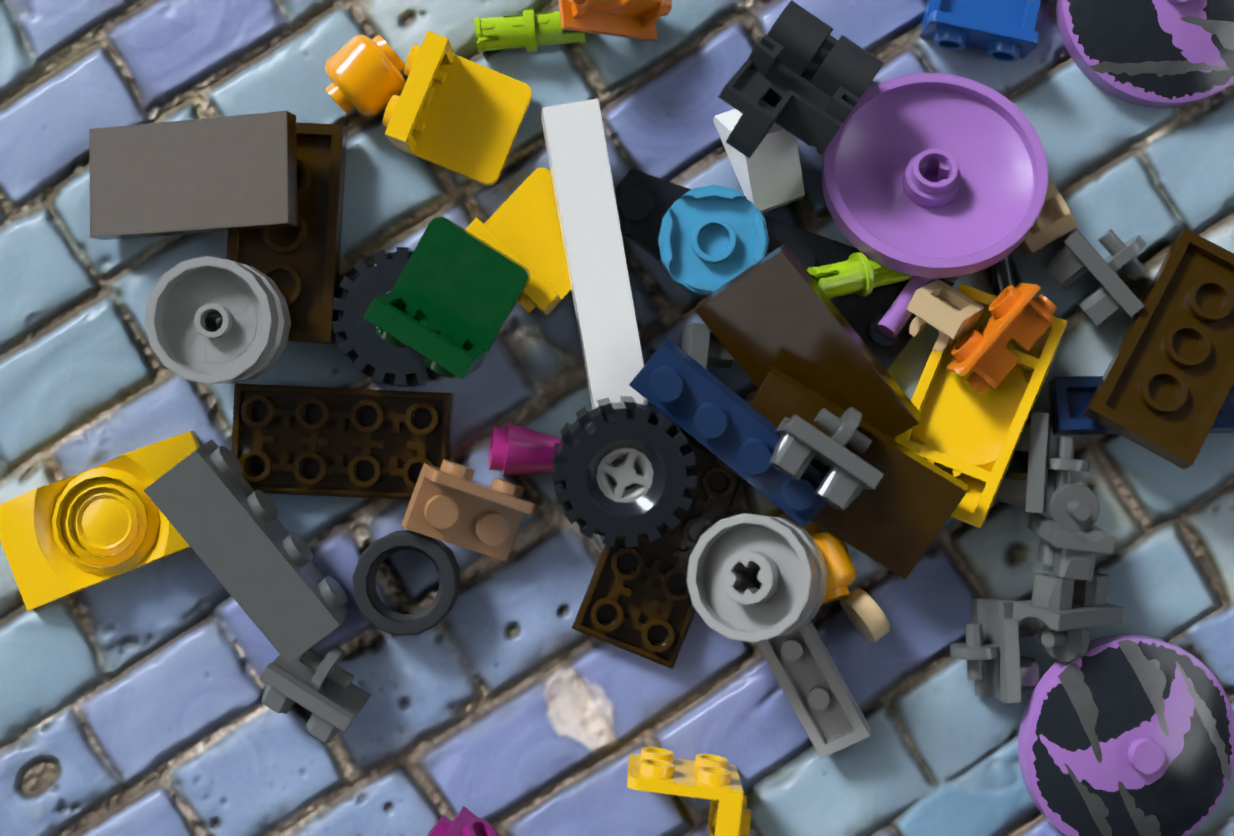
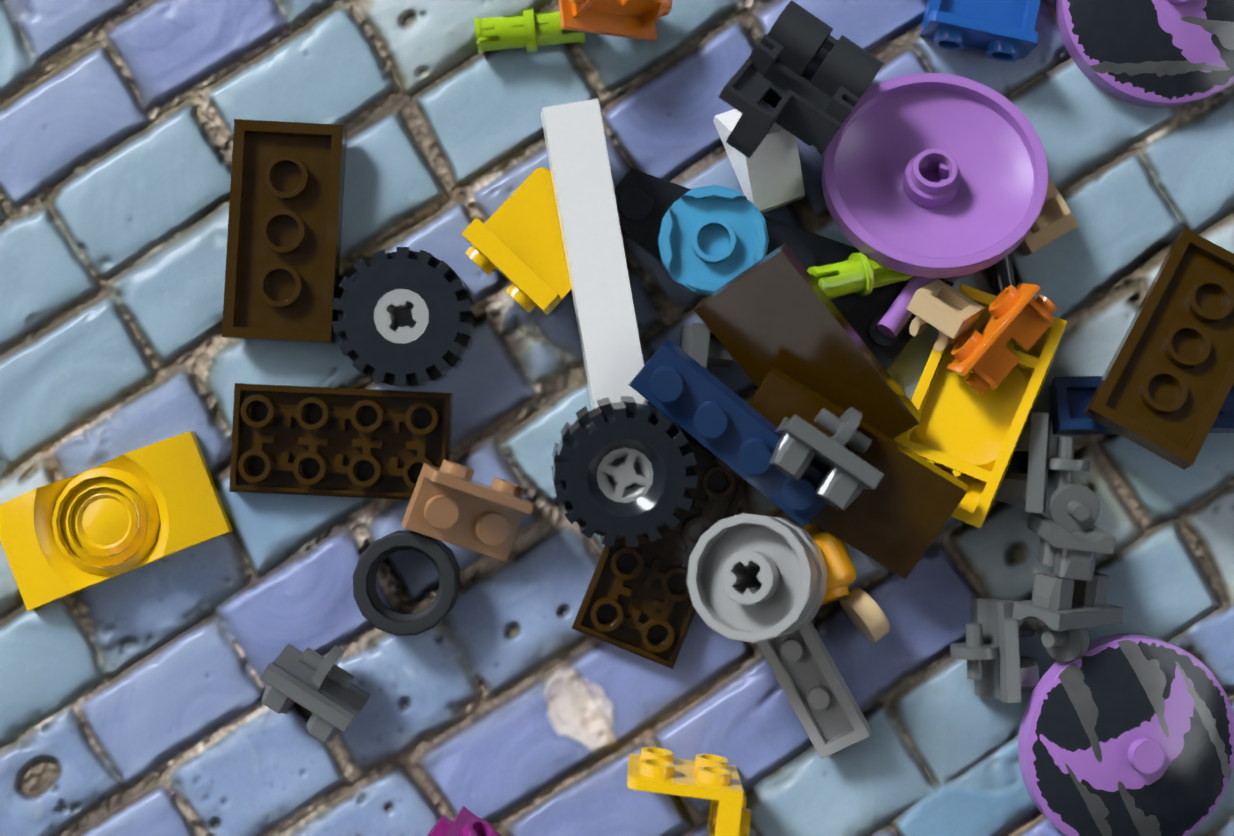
tile [89,111,298,240] -> none
light grey wheel [144,256,291,384] -> none
dark grey brick [144,439,351,664] -> none
light orange head [325,35,405,117] -> none
dark green bracket [363,217,530,379] -> none
yellow bracket [383,31,533,186] -> none
dark pink cone [488,423,561,477] -> none
dark grey hips [1045,228,1147,327] -> none

